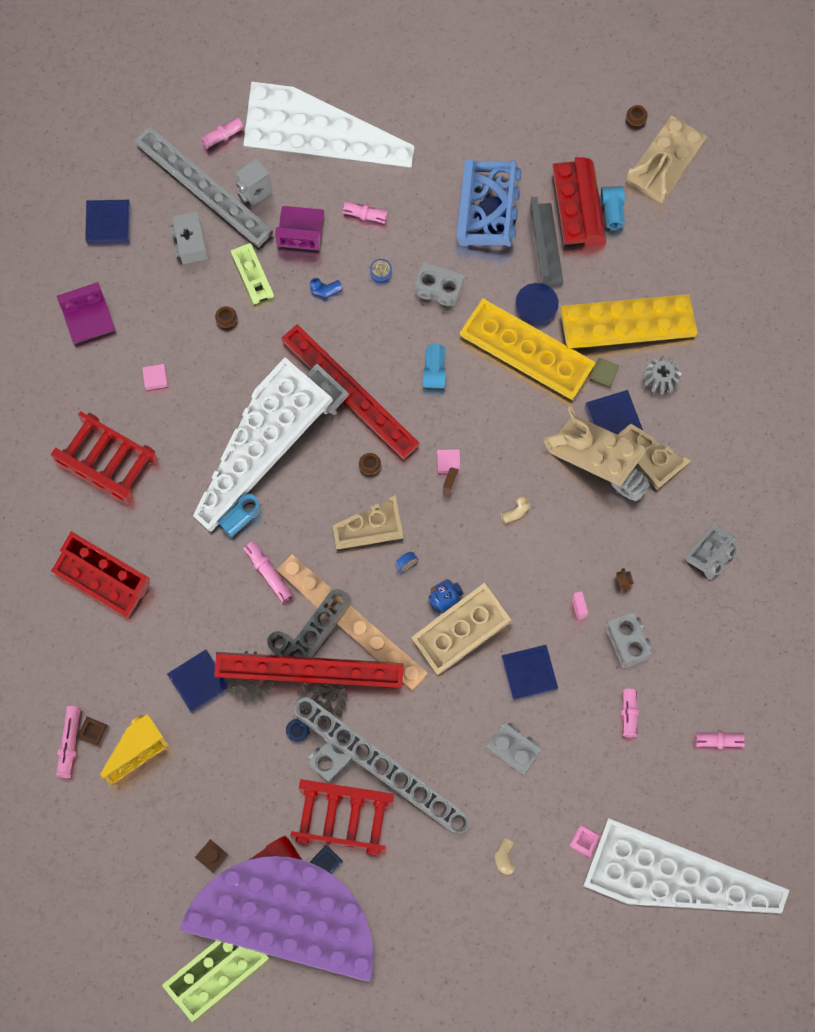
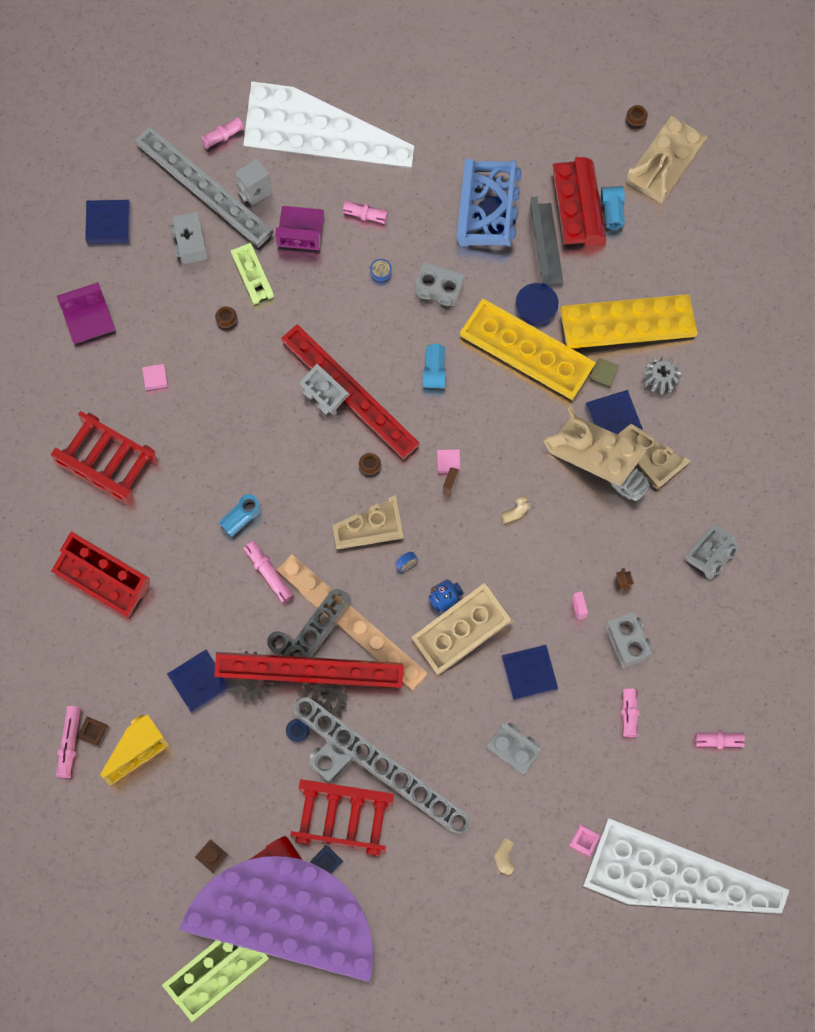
white wing [193,358,333,532] -> none
blue arm [310,278,343,297] -> none

